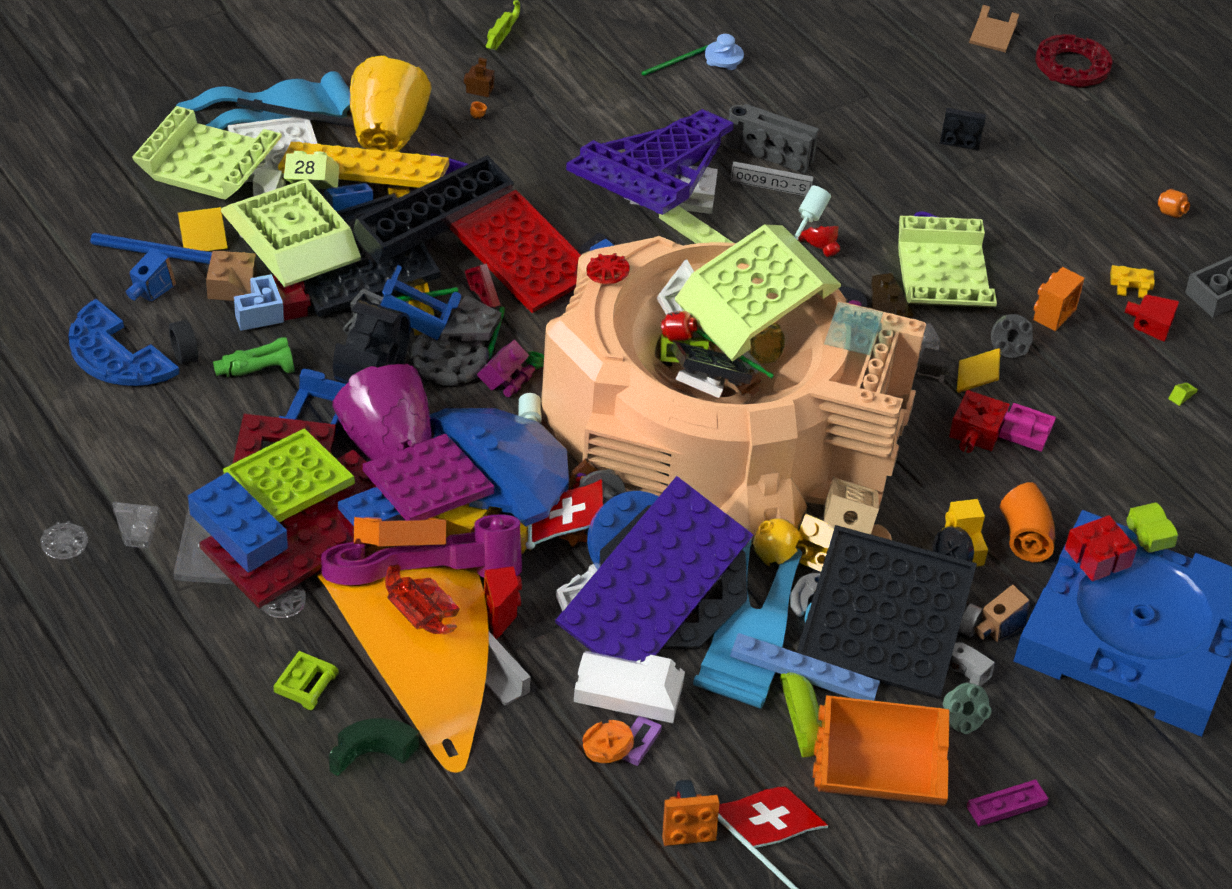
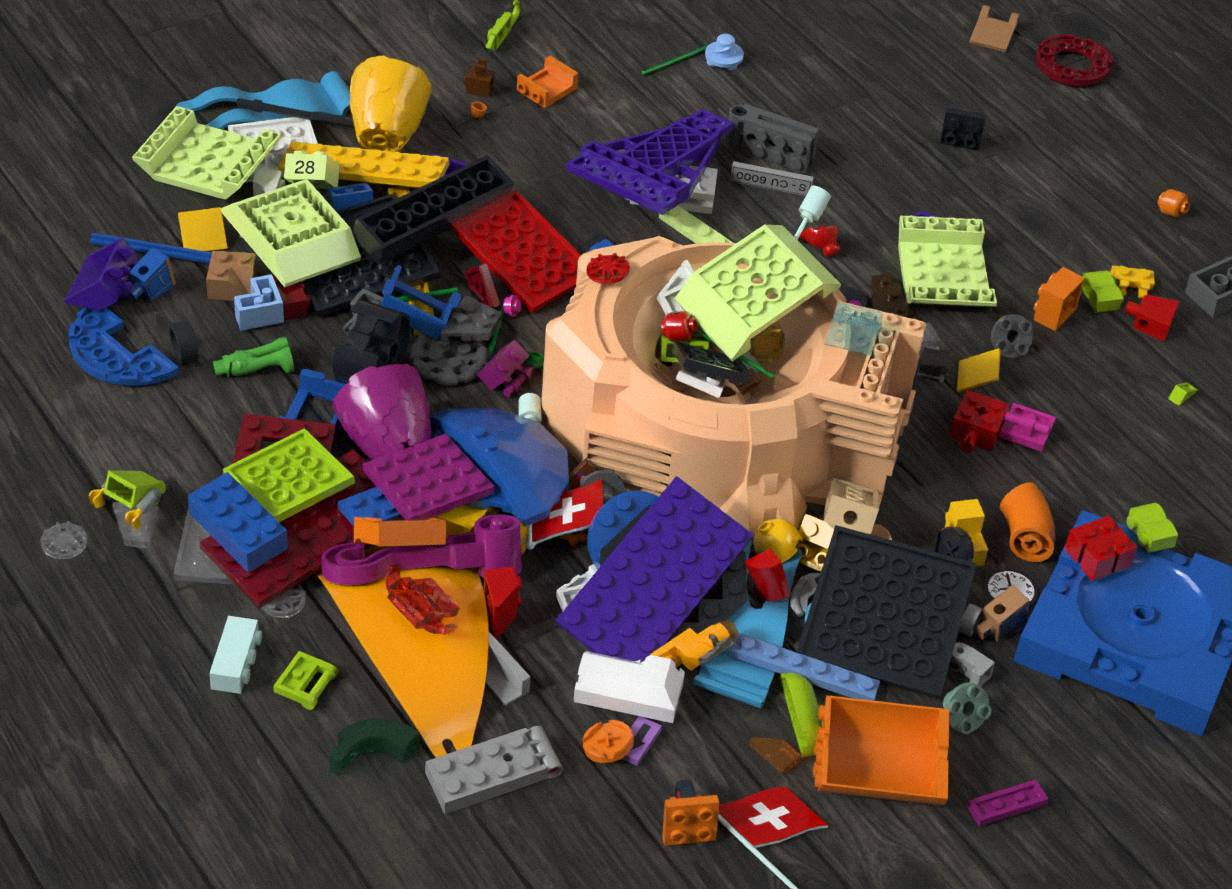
none -> dark purple piece [64,237,139,311]
none -> lime torso [89,470,166,529]
none -> light aqua brick [209,616,262,694]
none -> light grey hinge [425,726,563,814]
none -> dark pink plate [503,295,521,317]
none -> orange panel [517,56,579,108]
none -> light orange plate [650,619,739,671]
none -> red brick [745,548,791,601]
none -> clear orange tile [749,737,801,774]
none -> sticker [984,568,1039,606]
none -> lime brick [1082,270,1124,313]

